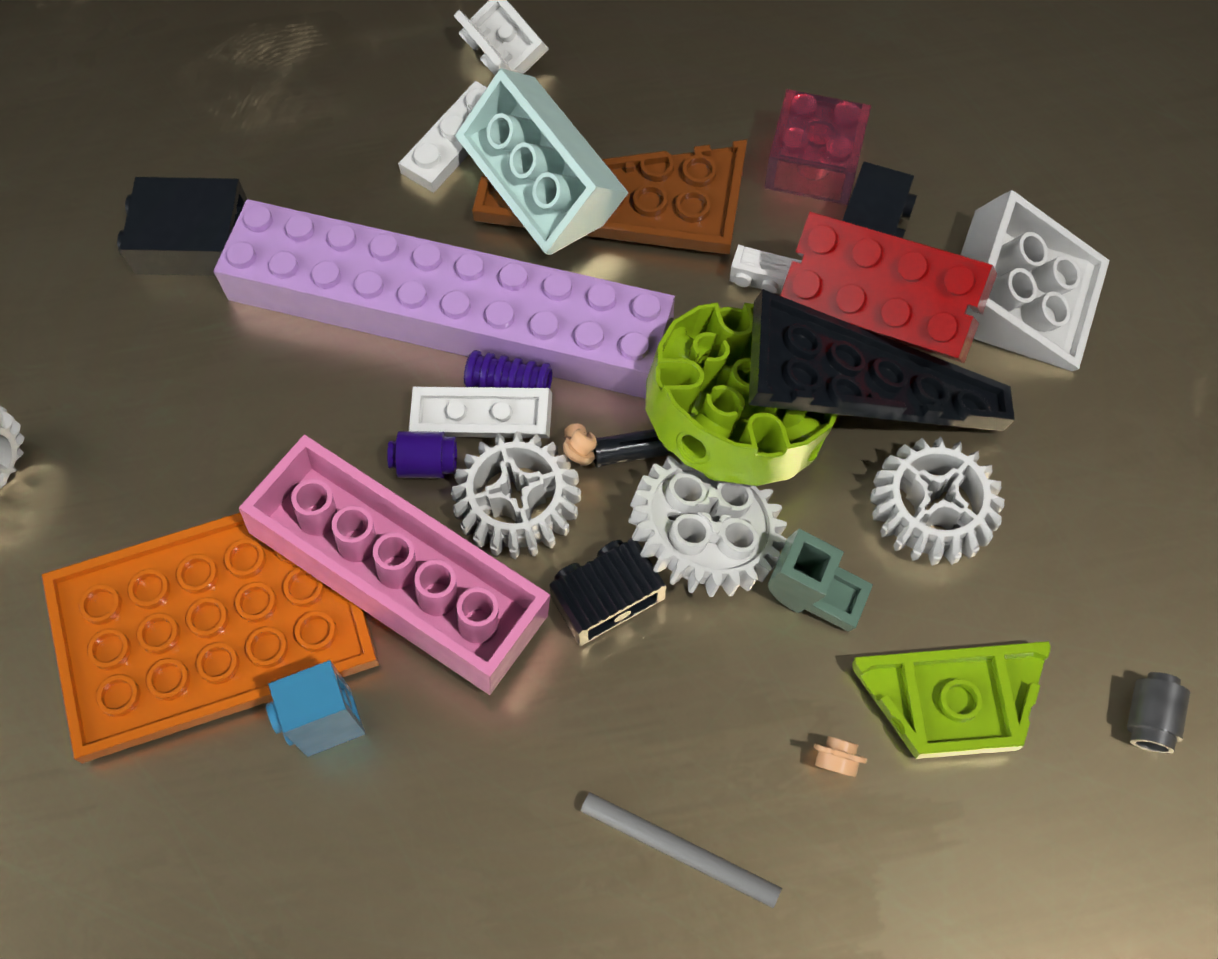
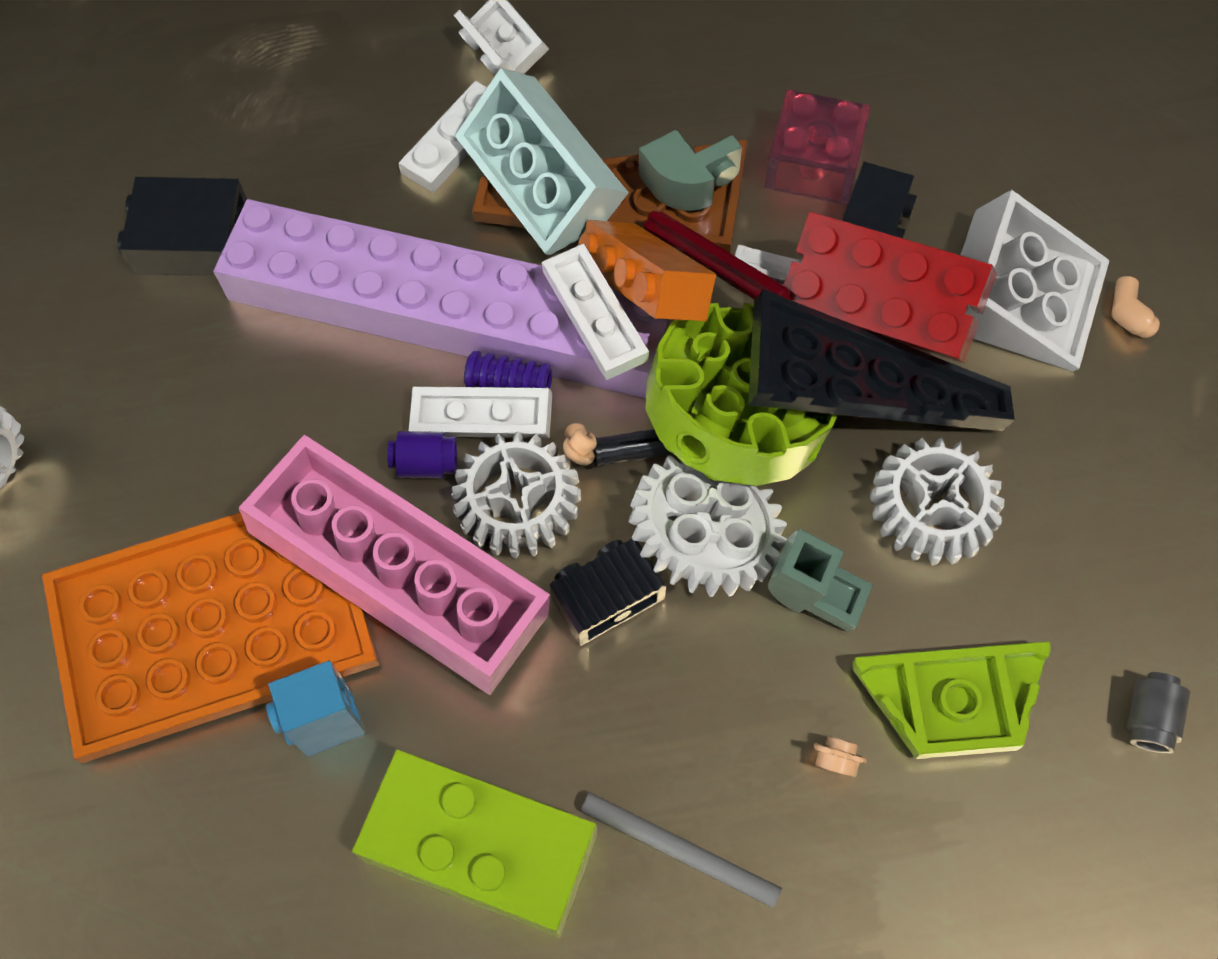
none -> lime brick [352,749,598,938]
none -> white plate [542,244,649,380]
none -> orange brick [578,219,716,321]
none -> sand green brick [639,130,742,211]
none -> dark red axle [644,211,791,300]
none -> light nougat arm [1112,276,1160,338]

